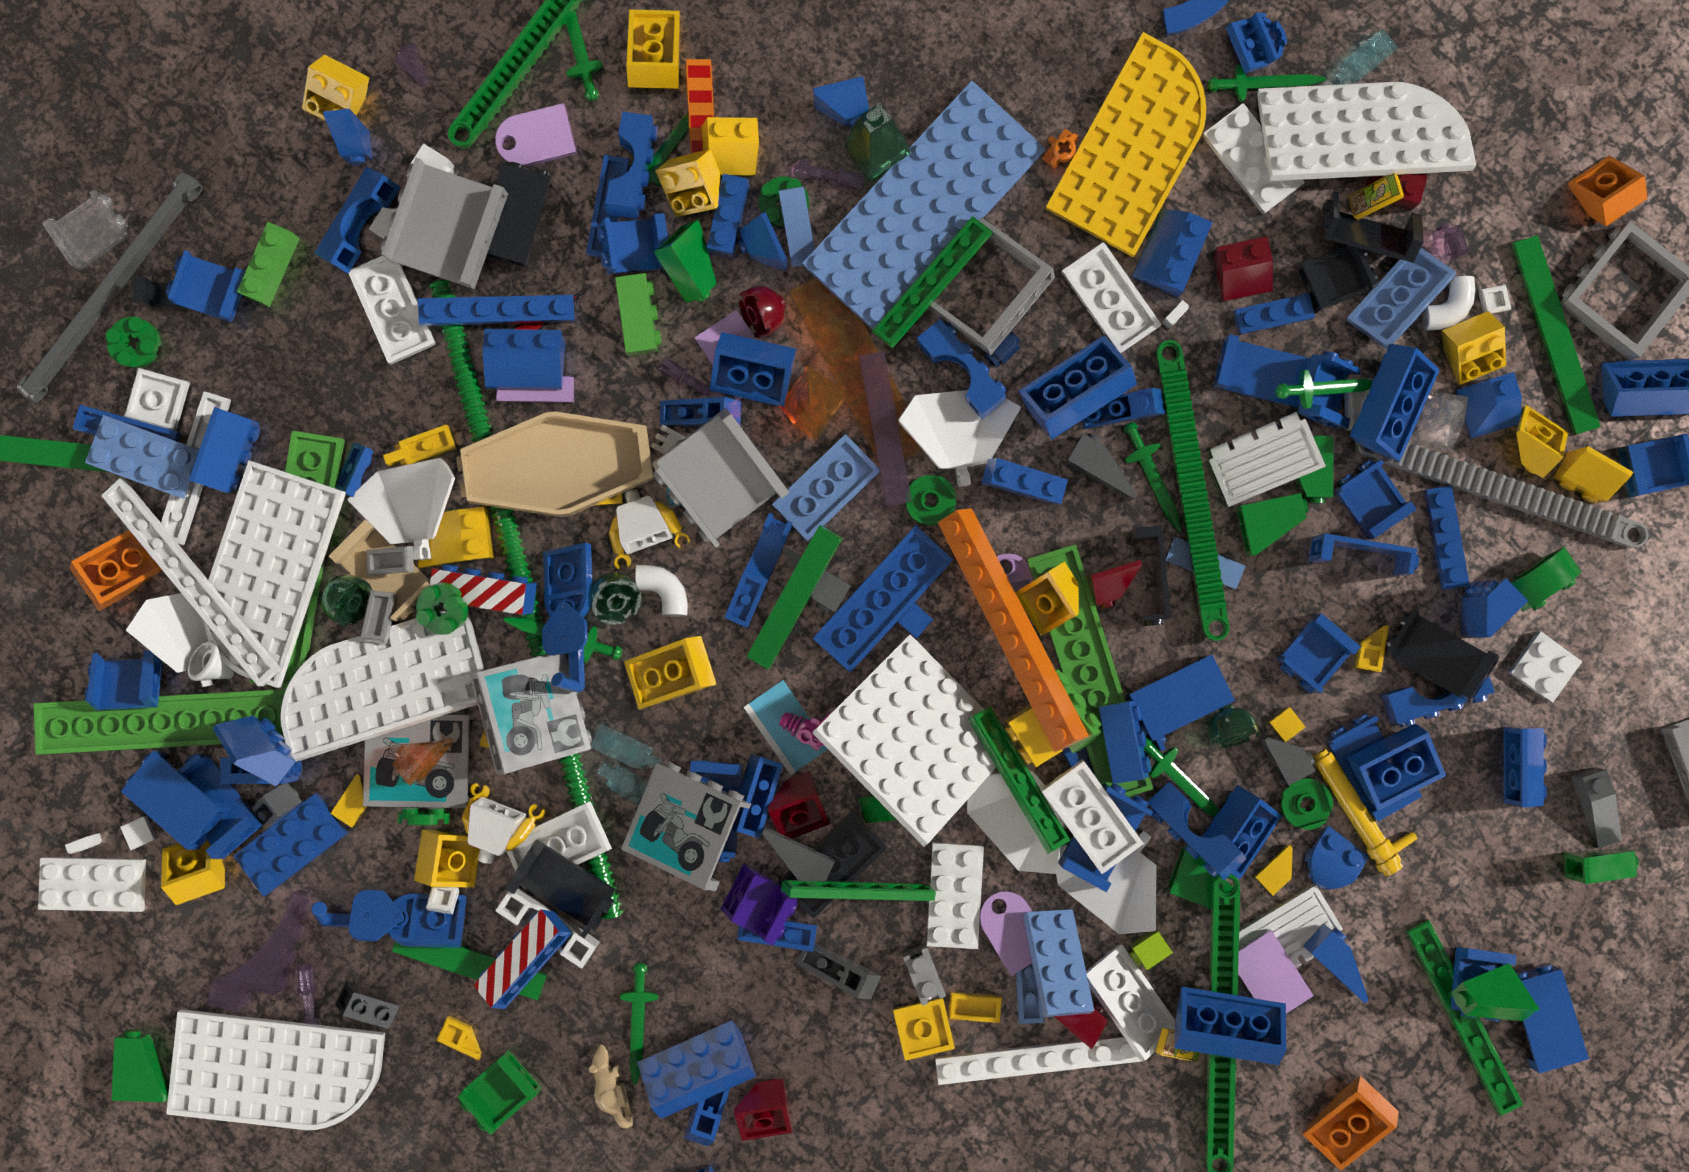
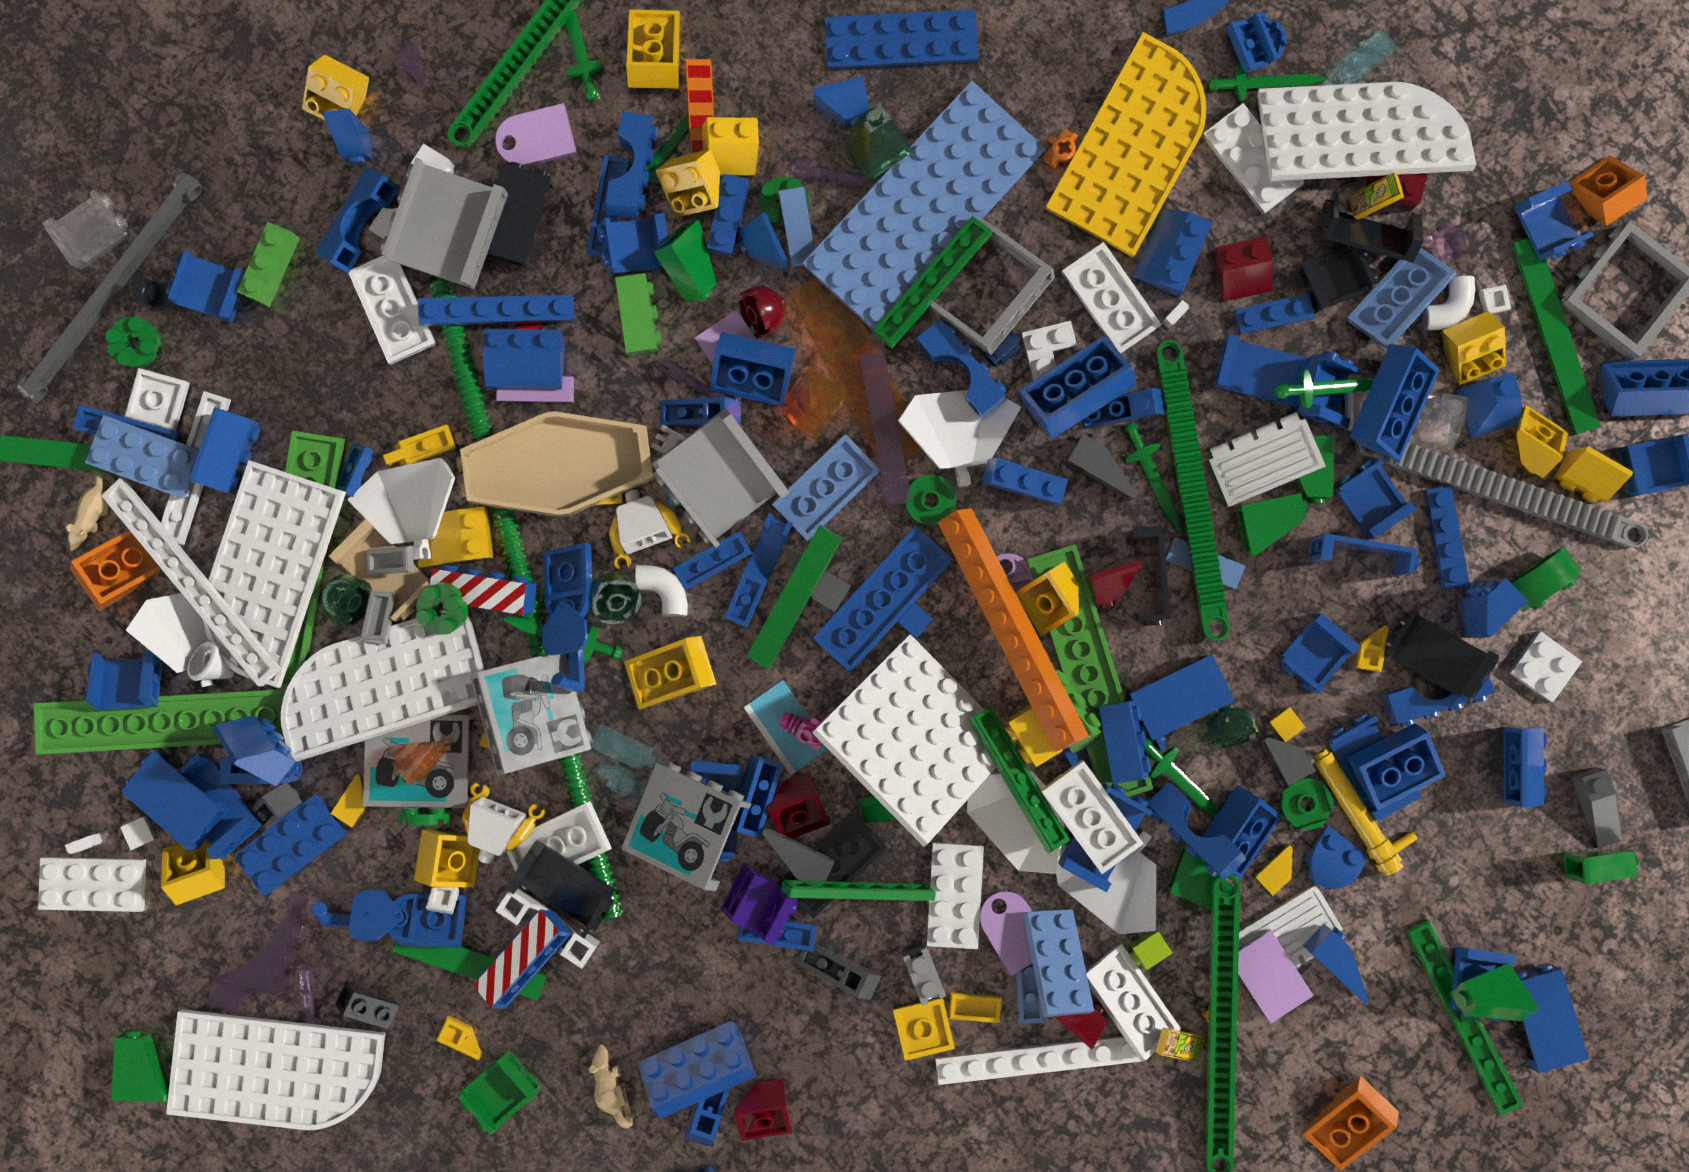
green sword [619,963,658,1085] -> none
blue slope [1174,987,1287,1065] -> none
none -> tan animal [65,472,117,550]
none -> blue plate [673,531,752,591]
none -> blue plate [825,9,978,70]
none -> white plate [1021,321,1077,381]
none -> blue panel [1514,181,1594,261]

